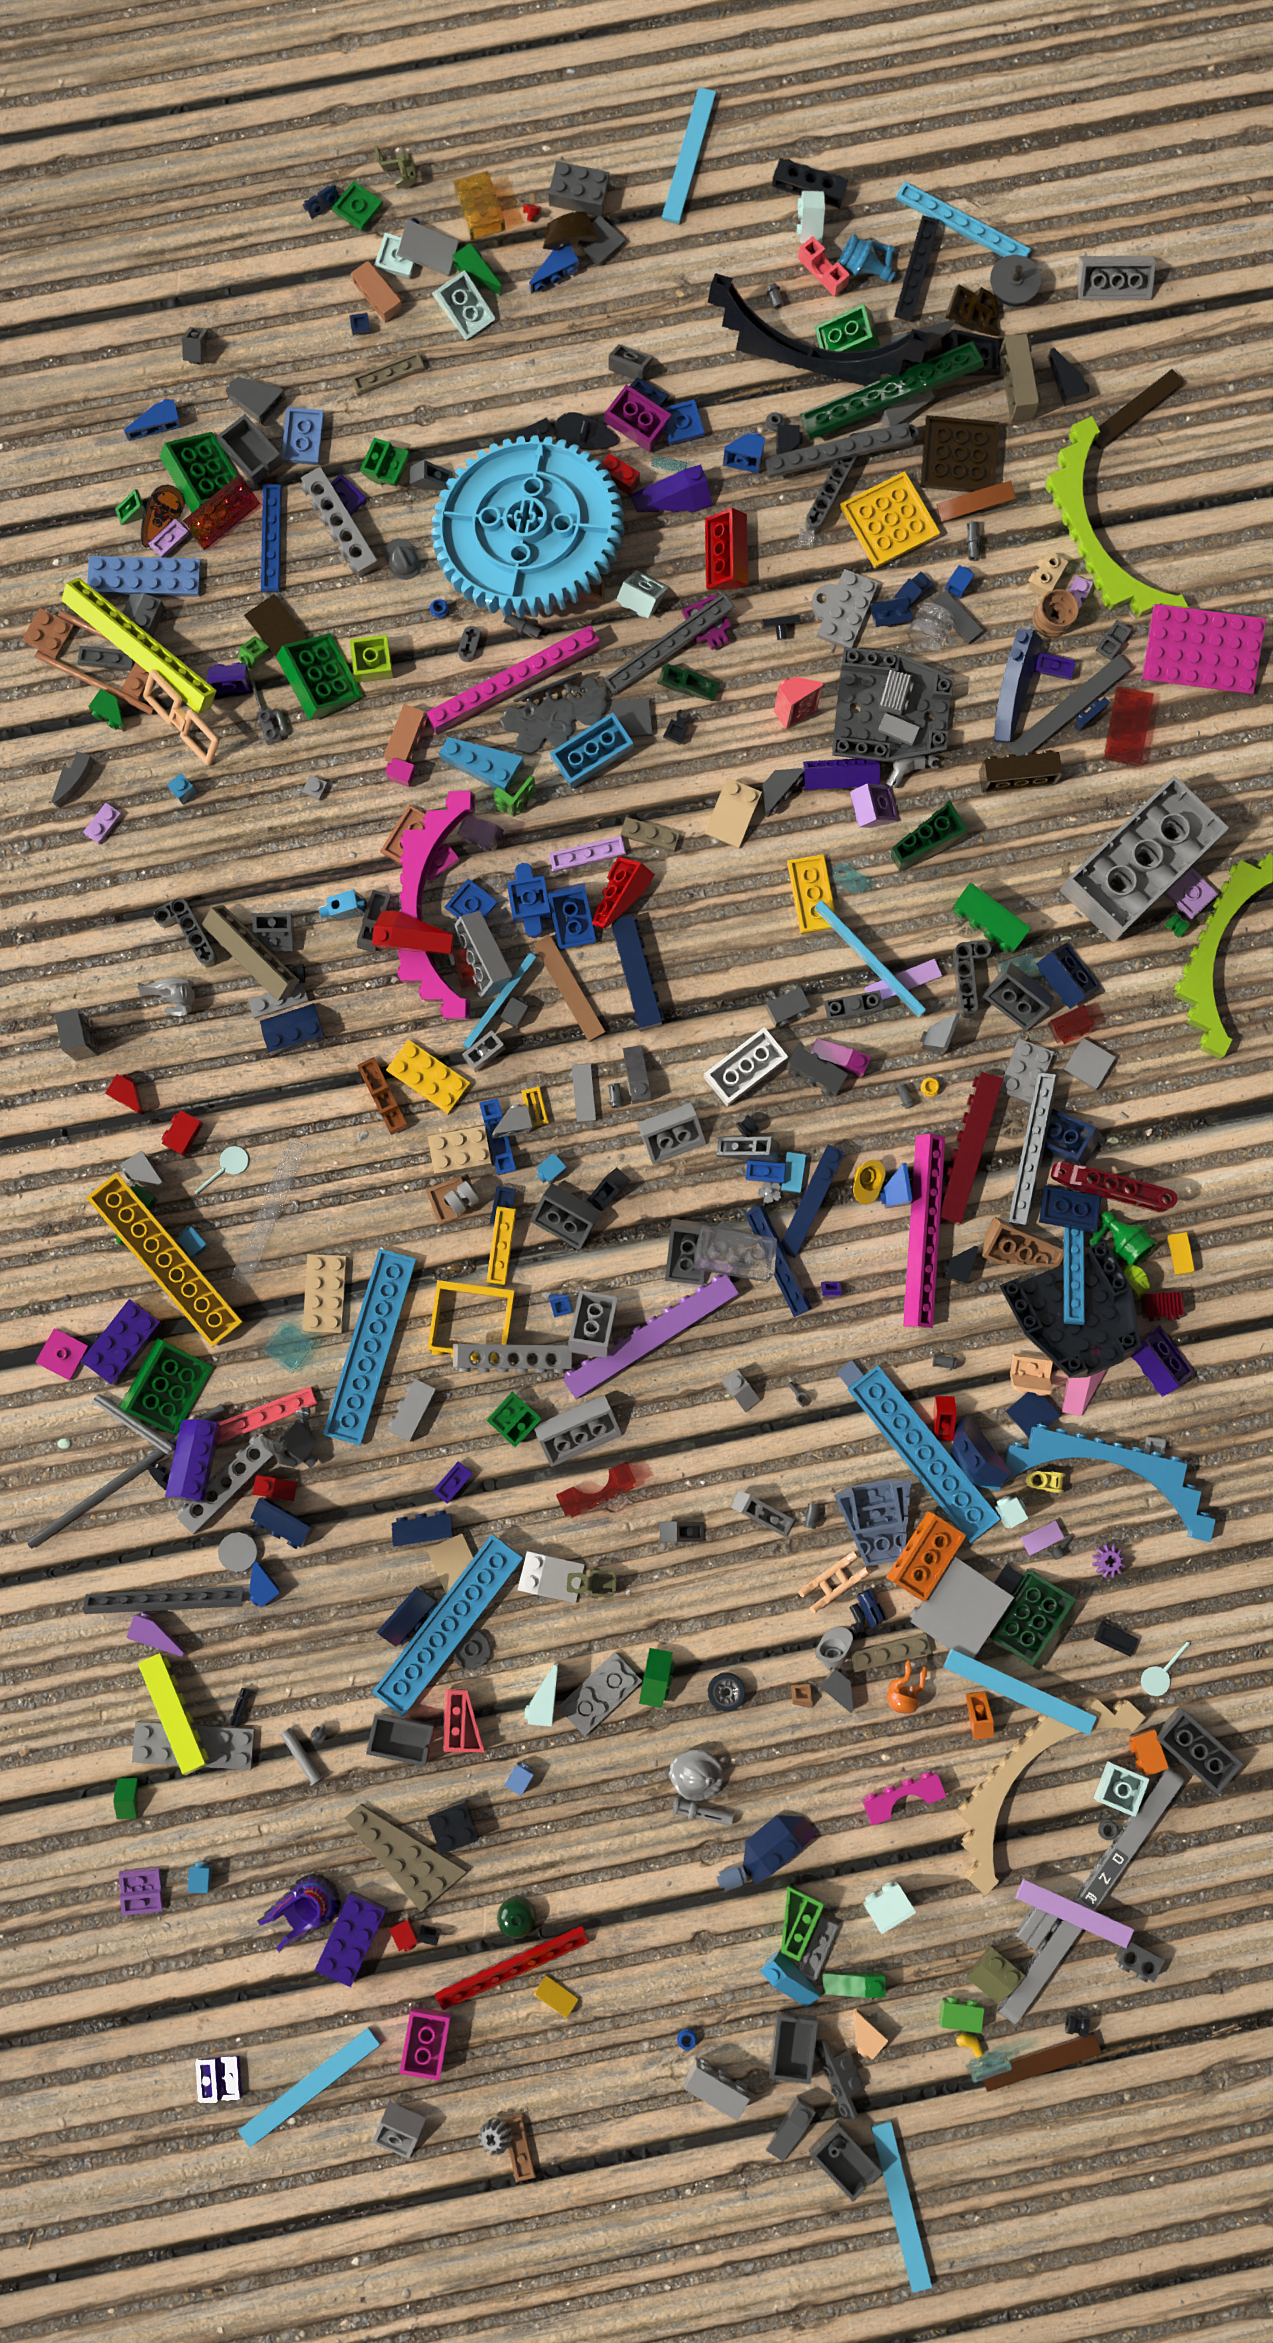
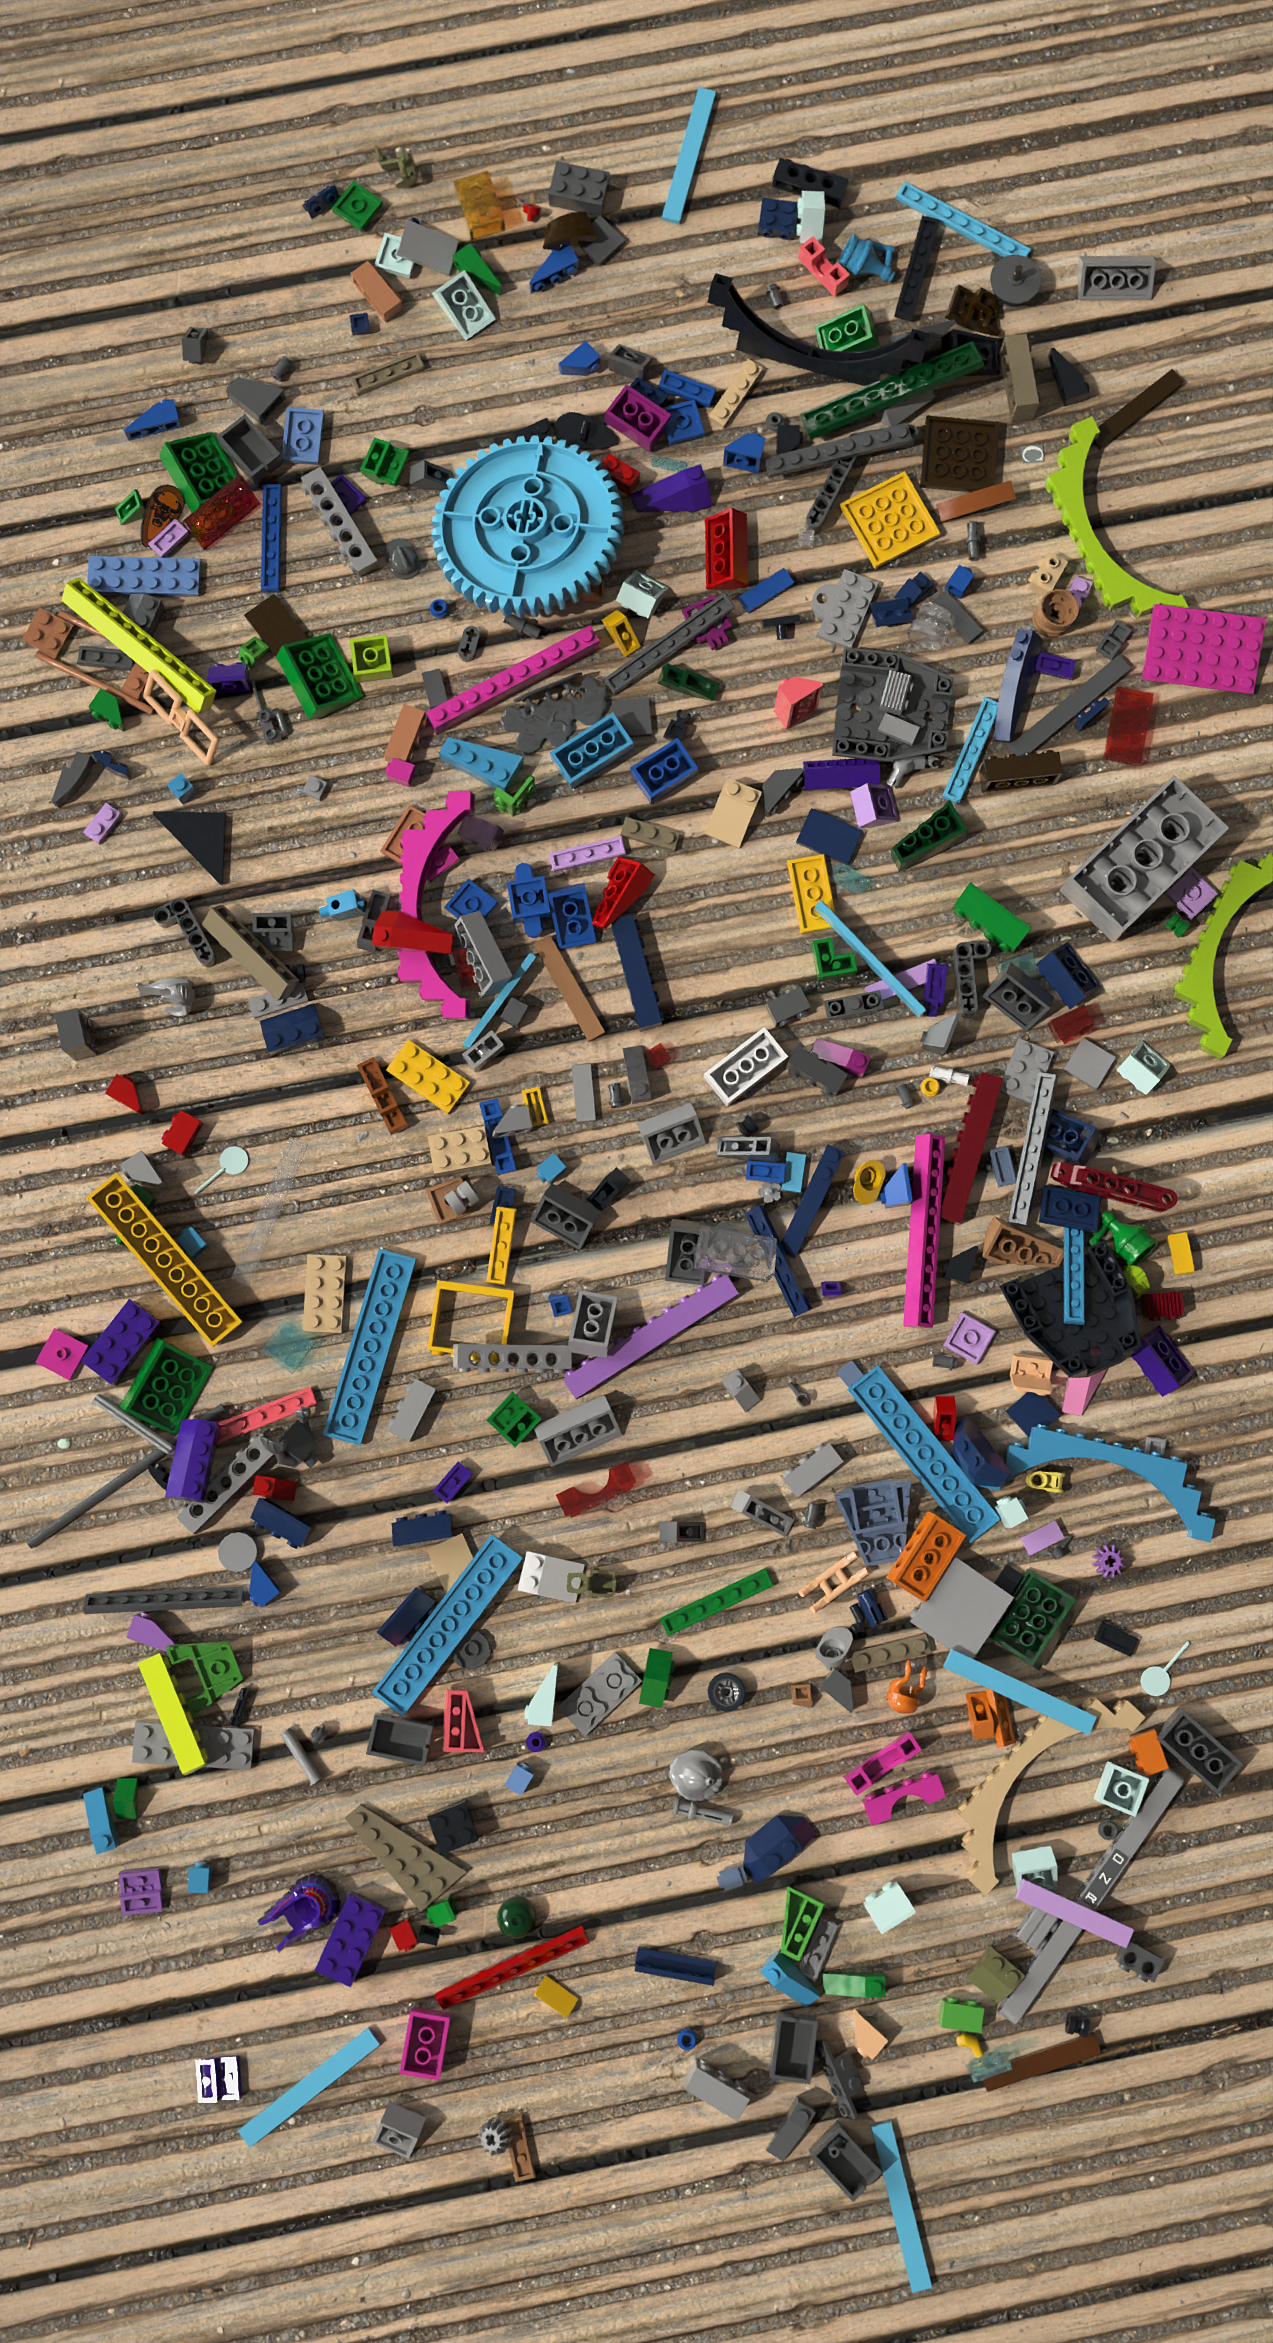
none -> dark azure slope [83,1787,121,1855]
none -> dark blue slope [93,751,132,780]
none -> black tile [153,811,226,885]
none -> bright green wing [166,1641,243,1717]
none -> dark grey pin [271,356,292,382]
none -> dark grey tile [422,668,448,709]
none -> green slope [426,1894,459,1927]
none -> dark purple plate [526,1732,546,1752]
none -> blue slope [558,341,601,376]
none -> yellow slope [602,610,641,657]
none -> blue brick [630,738,698,804]
none -> dark blue fence [634,1947,717,1986]
none -> clear red plate [645,1043,671,1069]
none -> blue plate [658,369,716,408]
none -> green tile [660,1568,774,1636]
none -> tan plate [708,359,763,429]
none -> blue tile [738,568,794,614]
none -> dark blue plate [758,198,798,240]
none -> light grey brick [782,1443,844,1498]
none -> dark blue tile [796,808,863,865]
none -> green brick [811,937,857,982]
none -> dark pink arch [843,1731,922,1796]
none -> dark purple hinge [924,963,947,1017]
none -> white pin [929,1065,969,1086]
none -> medium azure tile [942,697,998,805]
none -> lavender tile [943,1312,996,1365]
none -> orange plate [986,1688,1016,1747]
none -> sand blue tile [989,1146,1017,1188]
none -> light aqua slope [1012,1846,1058,1892]
none -> light grey sticker [1021,444,1045,464]
none -> light aqua slope [1117,1041,1171,1095]

